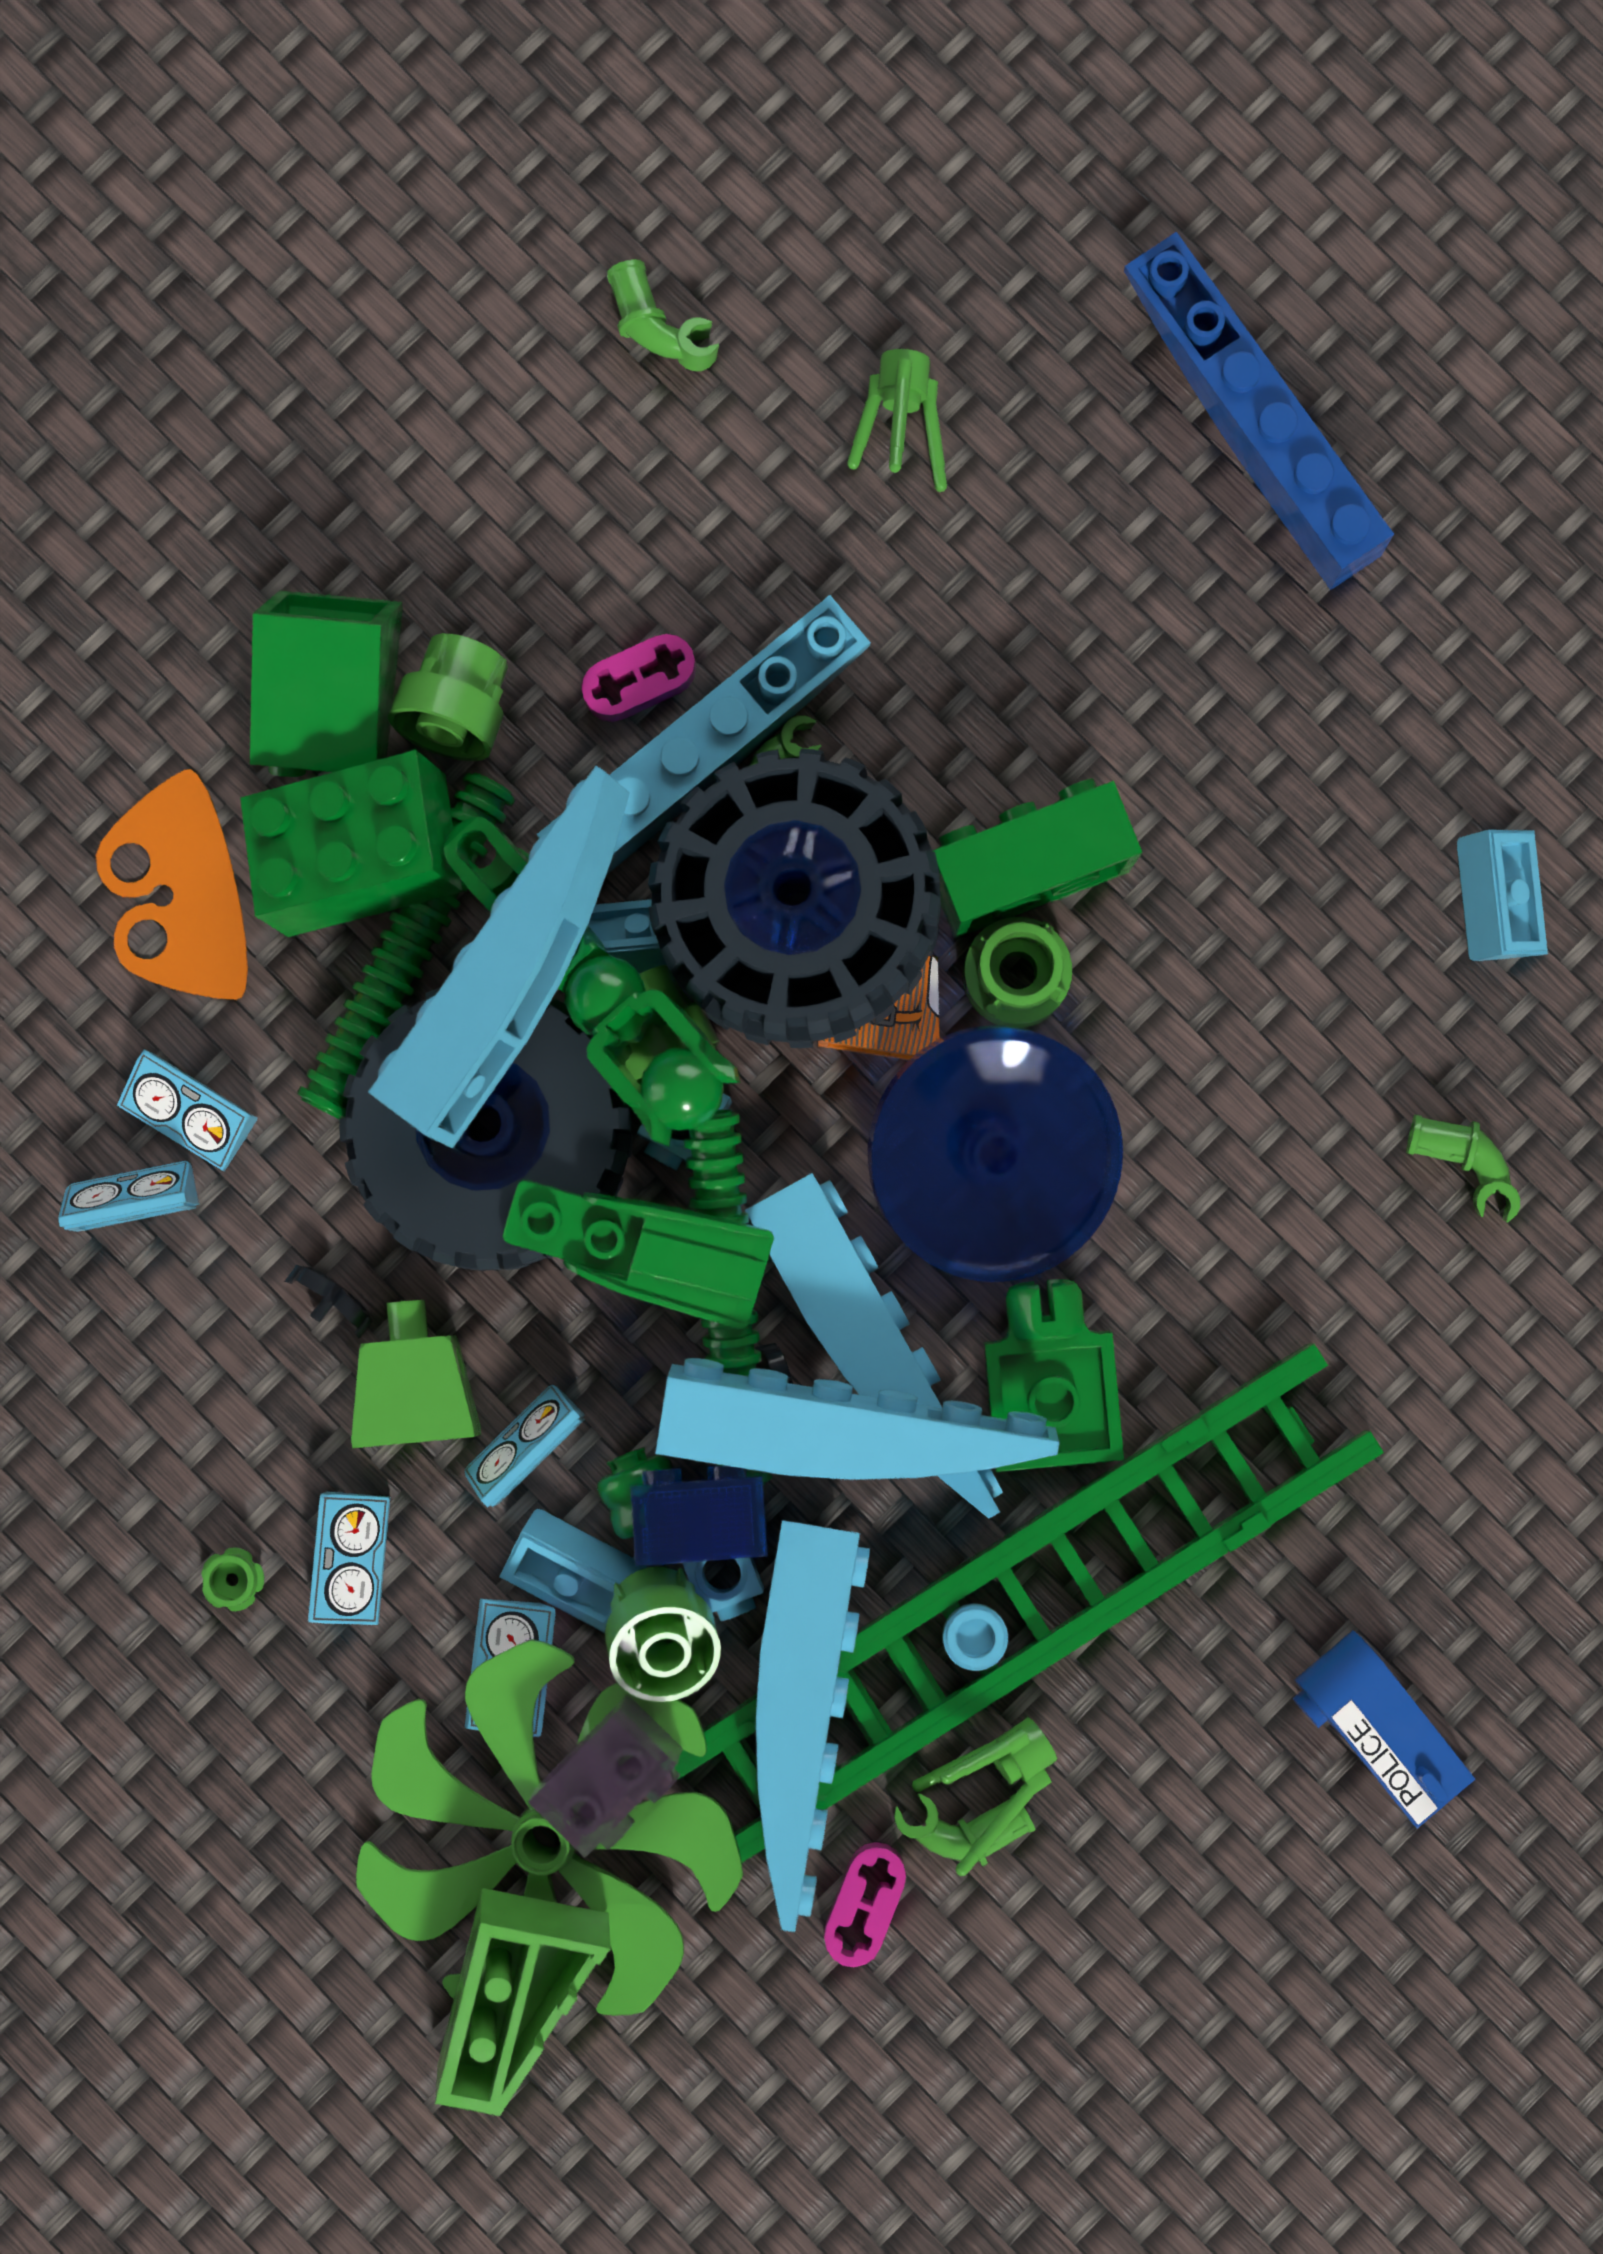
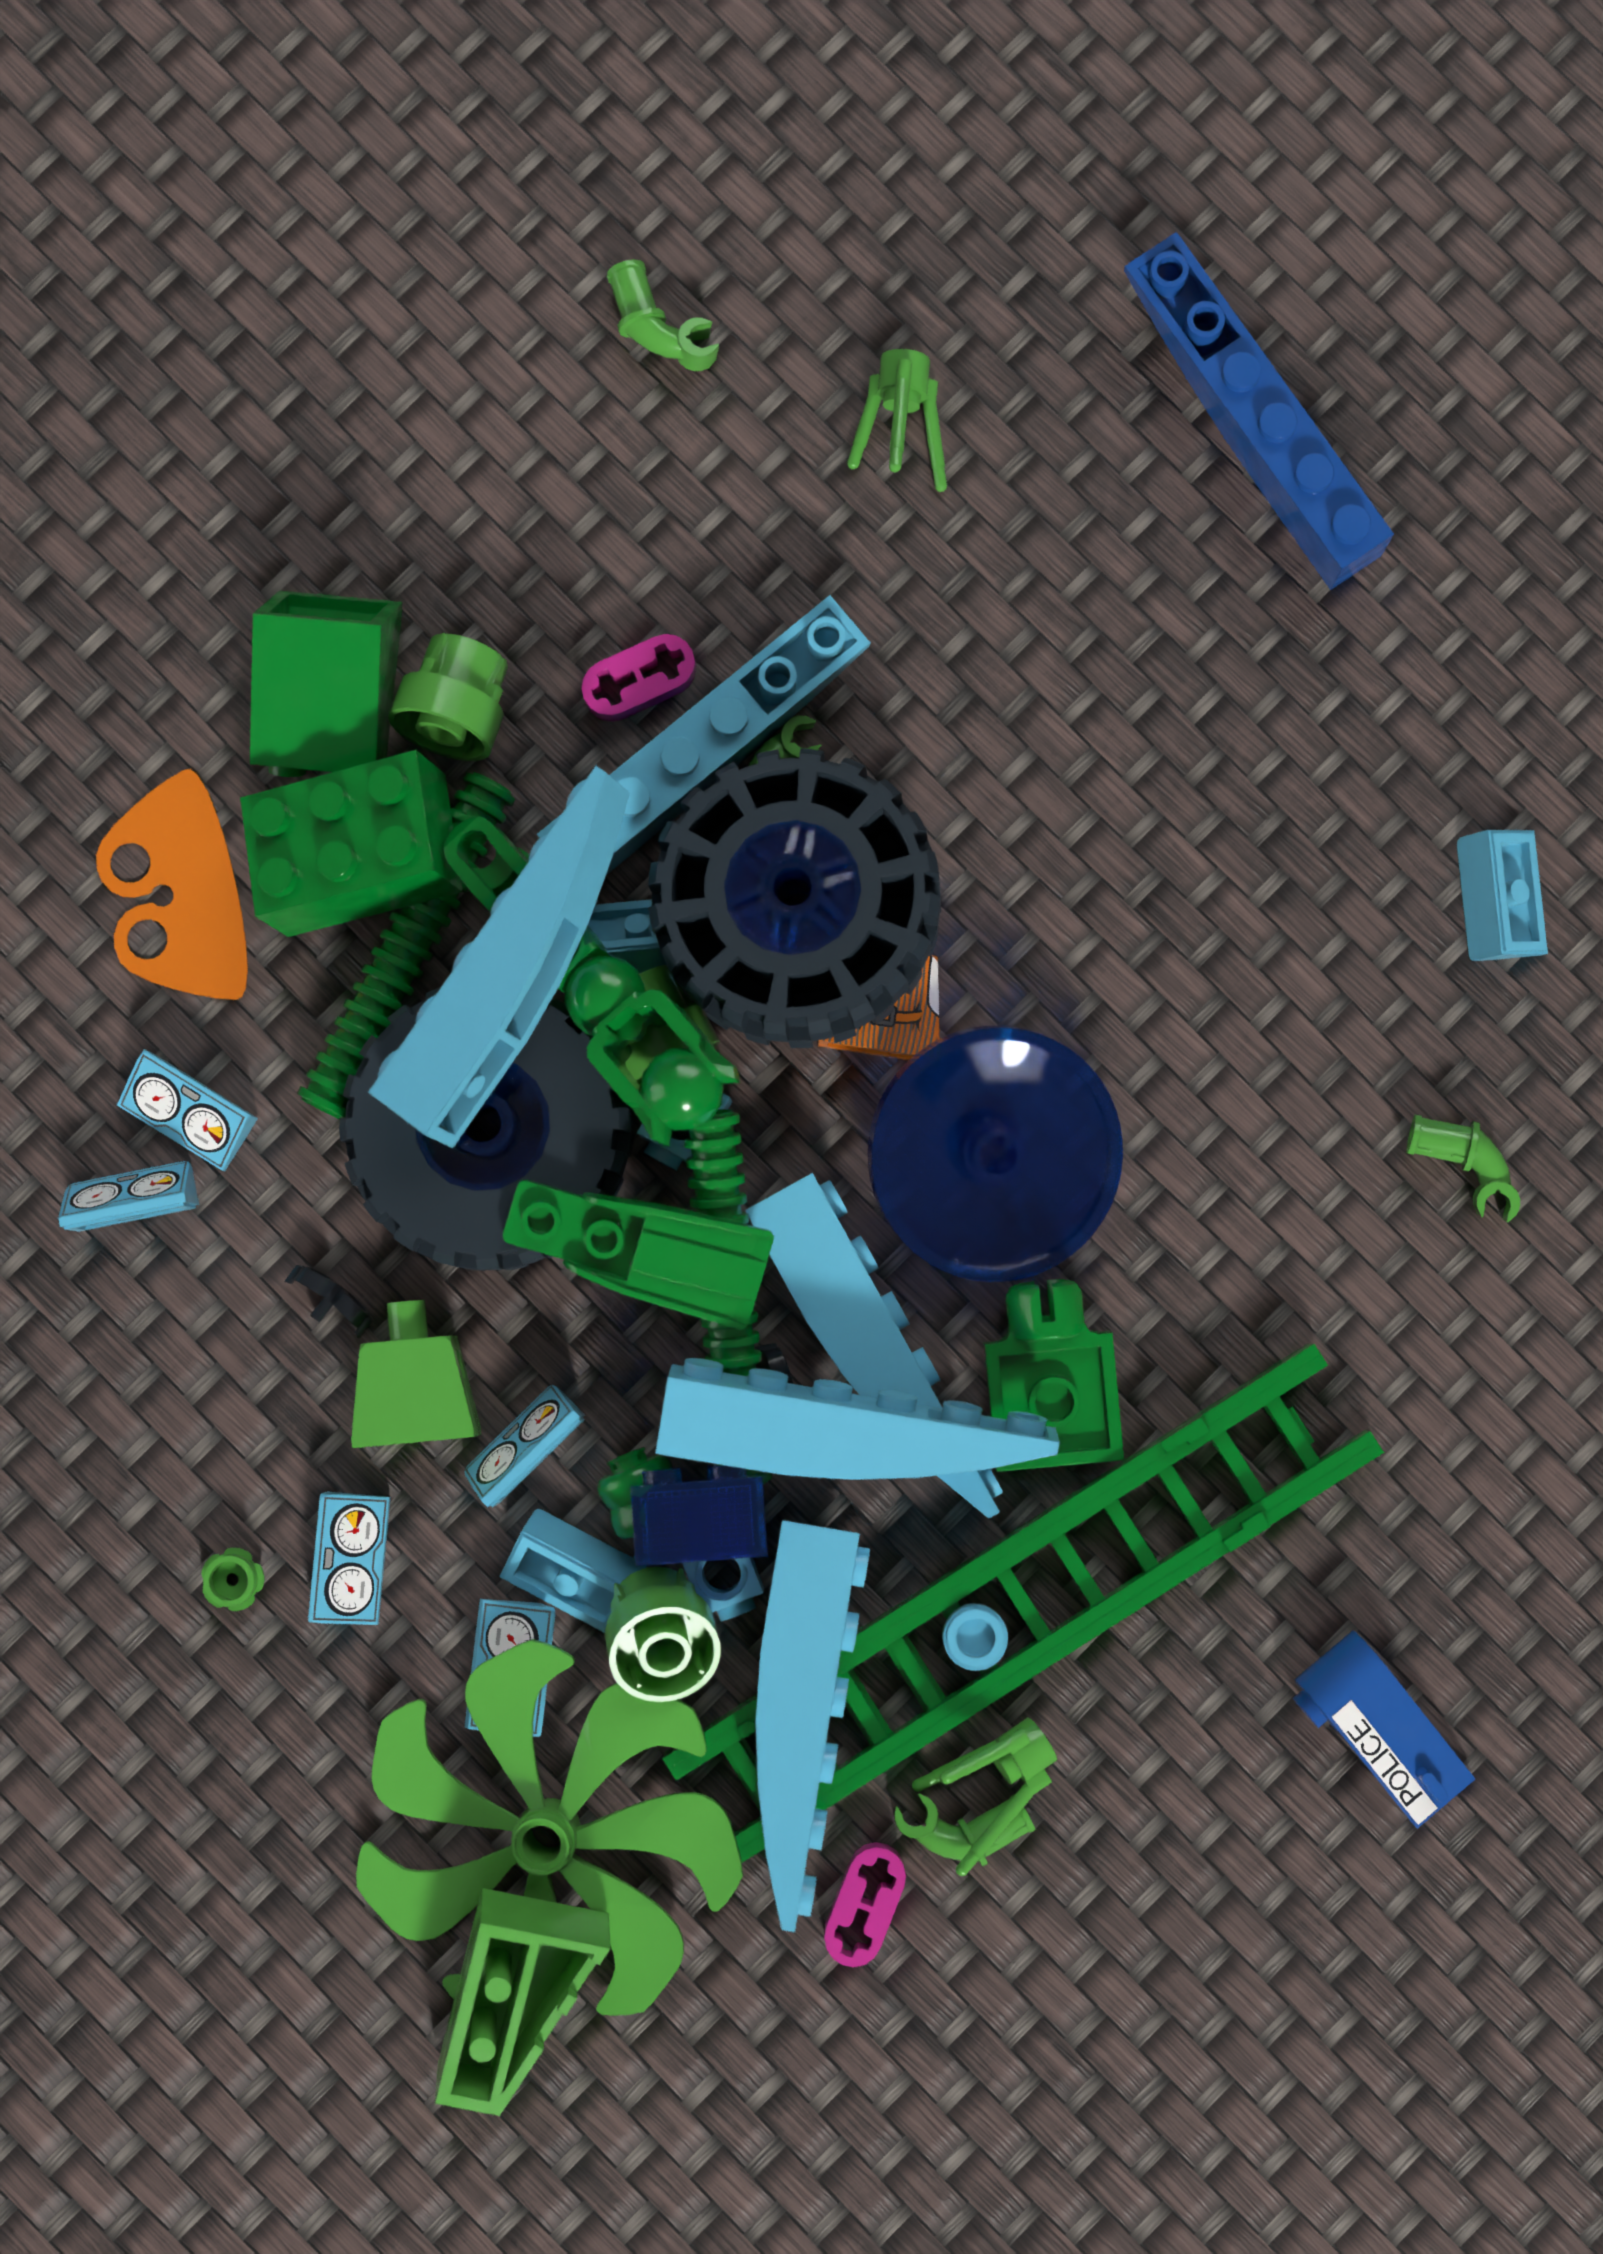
clear purple brick [528,1694,683,1858] -> none
green brick [932,778,1142,940] -> none
bright green piece [963,917,1072,1028] -> none

